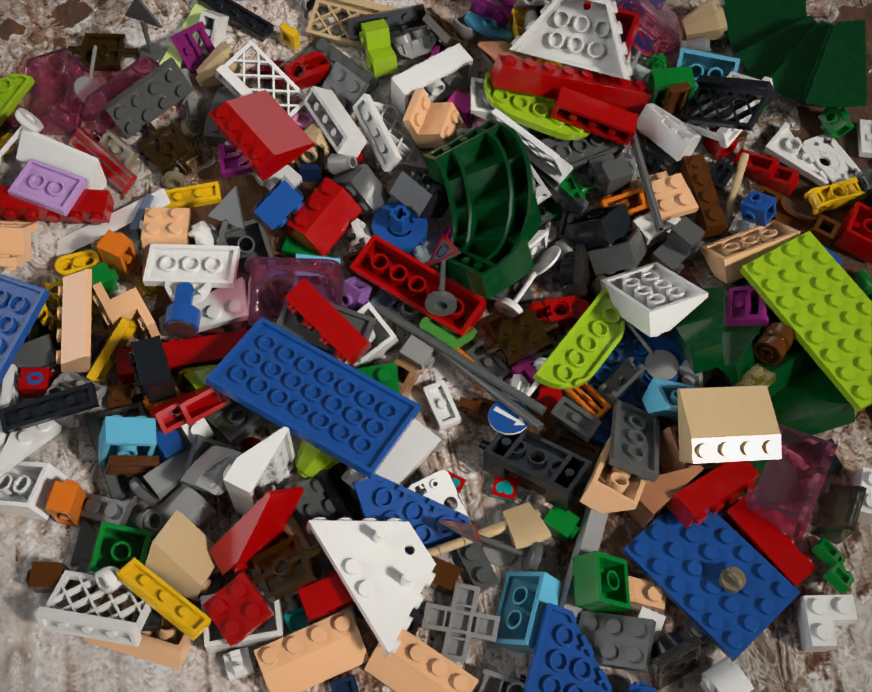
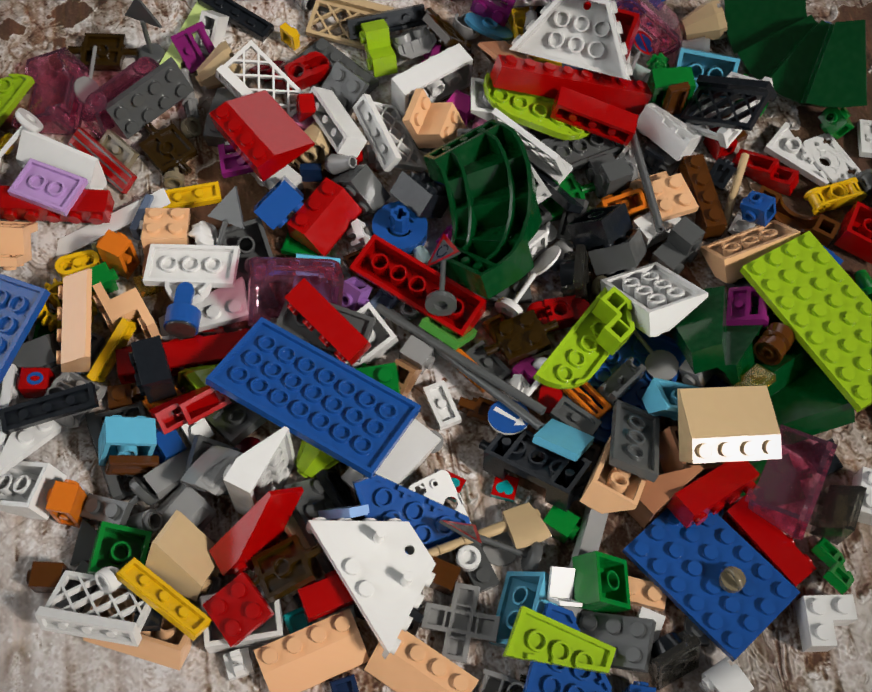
none -> red slope [296,93,316,122]
none -> light blue tile [318,504,370,520]
none -> white tile [456,545,481,572]
none -> lime wing [503,606,616,674]
none -> medium azure tile [532,418,595,462]
none -> white bracket [547,566,583,607]
none -> lime brick [592,286,635,356]

